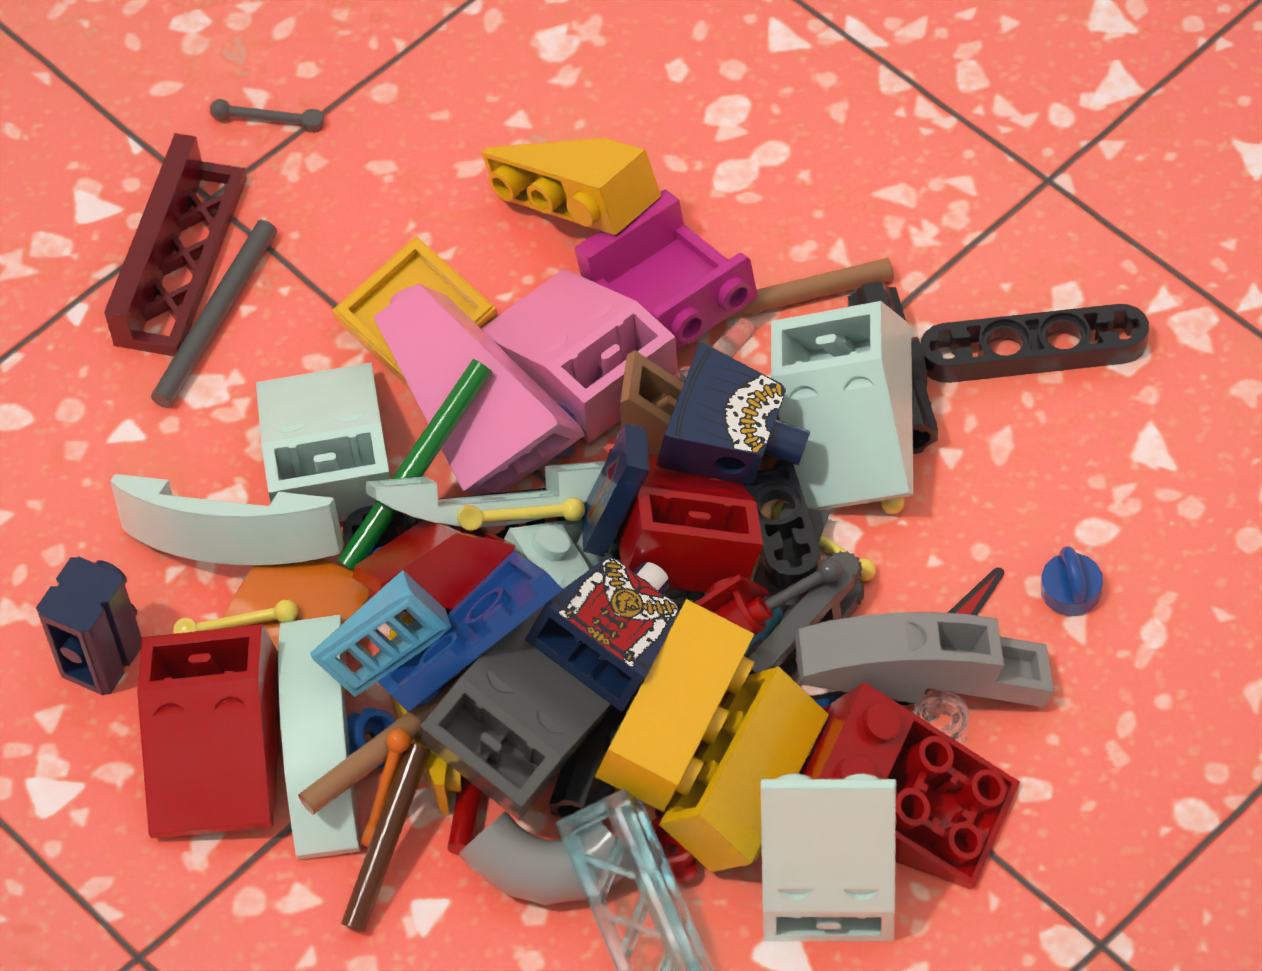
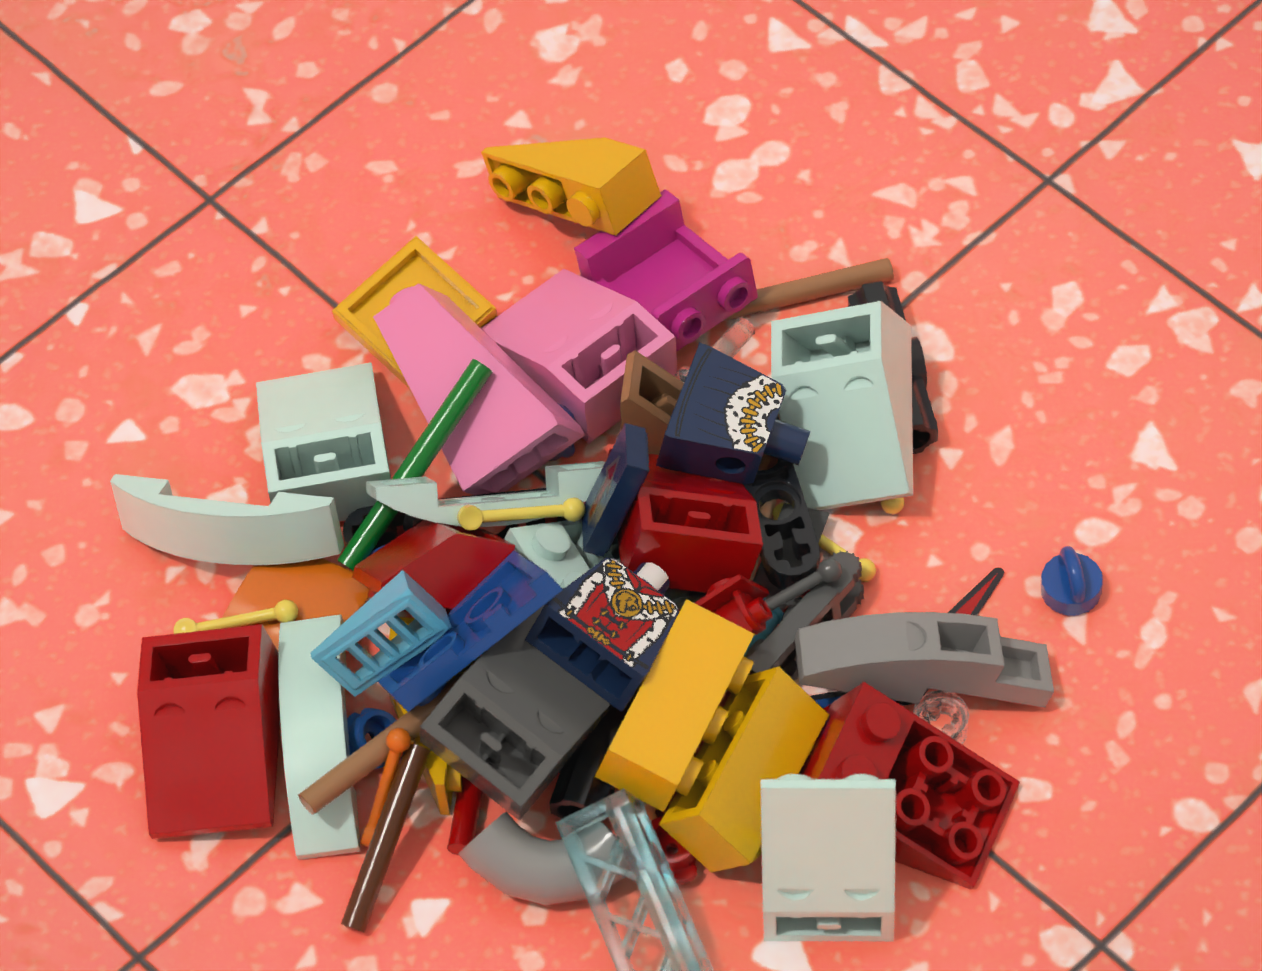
dark blue brick [36,556,142,696] -> none
dark red fence [104,133,247,357] -> none
dark grey bar [150,219,277,408] -> none
dark grey hinge [209,99,324,133] -> none
black beam [921,304,1149,383] -> none

